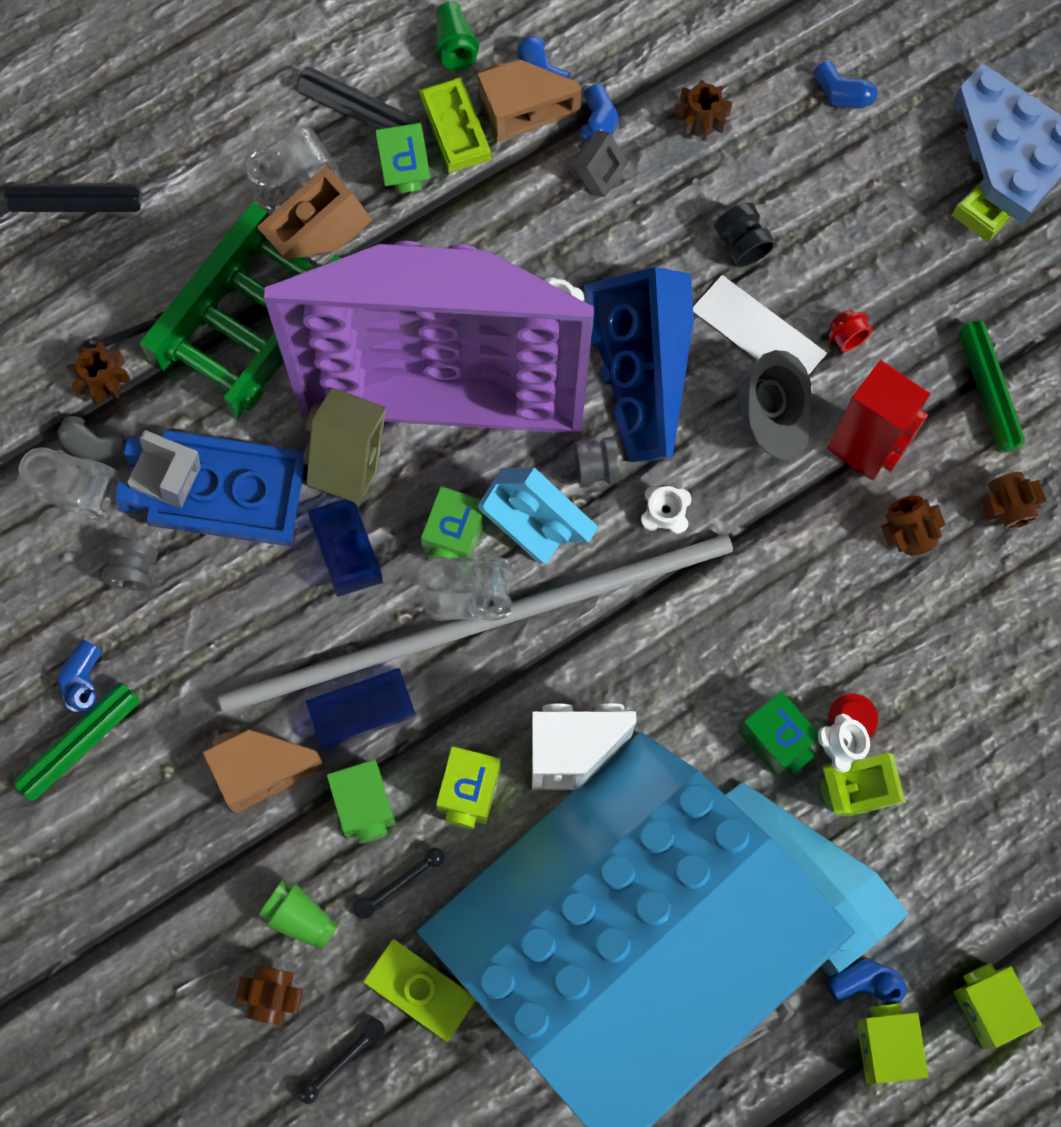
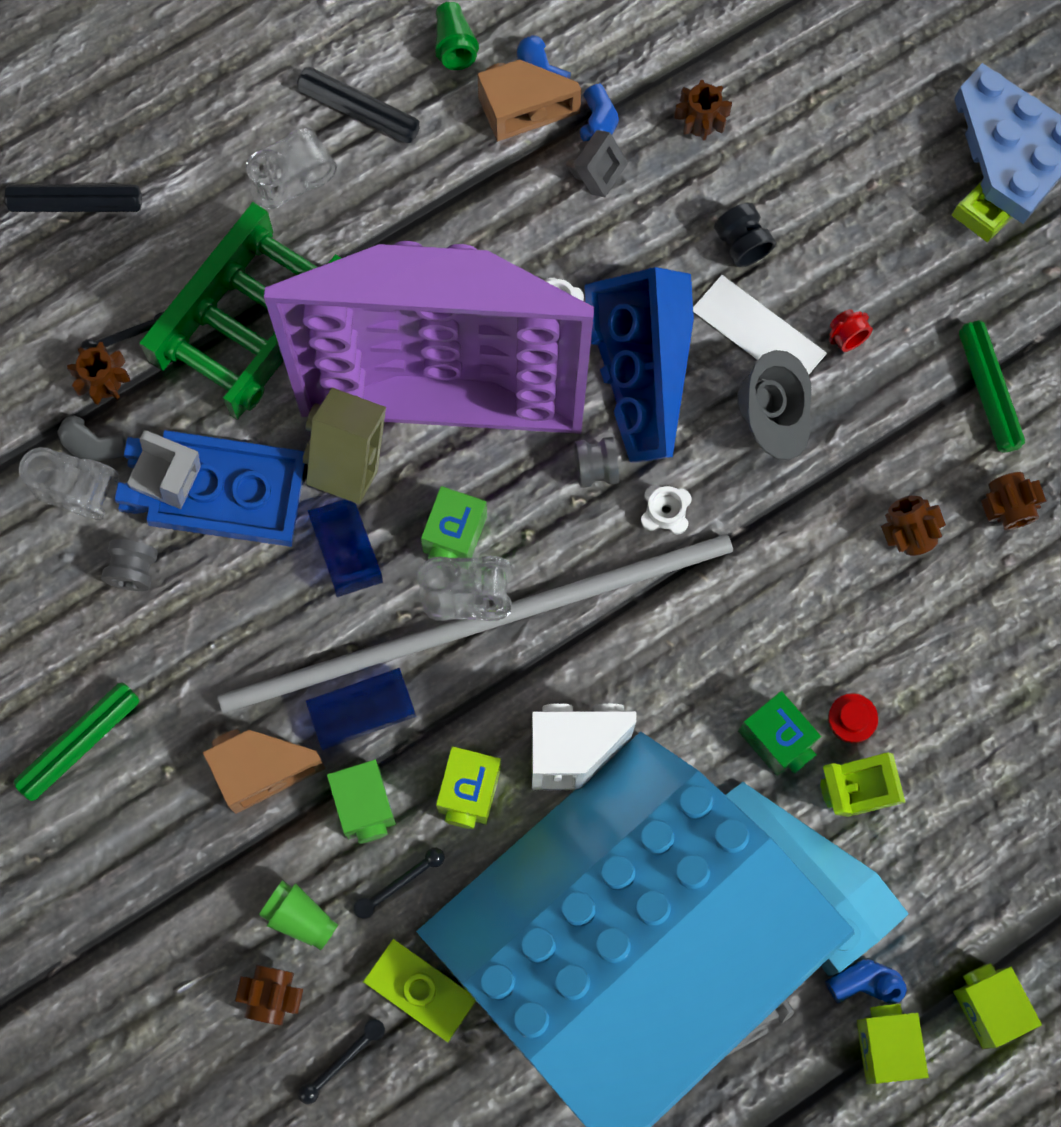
blue arm [57,639,103,713] -> none
medium nougat slope [257,165,372,260] -> none
bright green brick [375,123,430,194] -> none
lime plate [419,77,491,173] -> none
medium azure bracket [478,467,598,563] -> none
blue arm [813,60,878,109] -> none
white plate [818,714,870,773] -> none
red brick [827,359,931,481] -> none

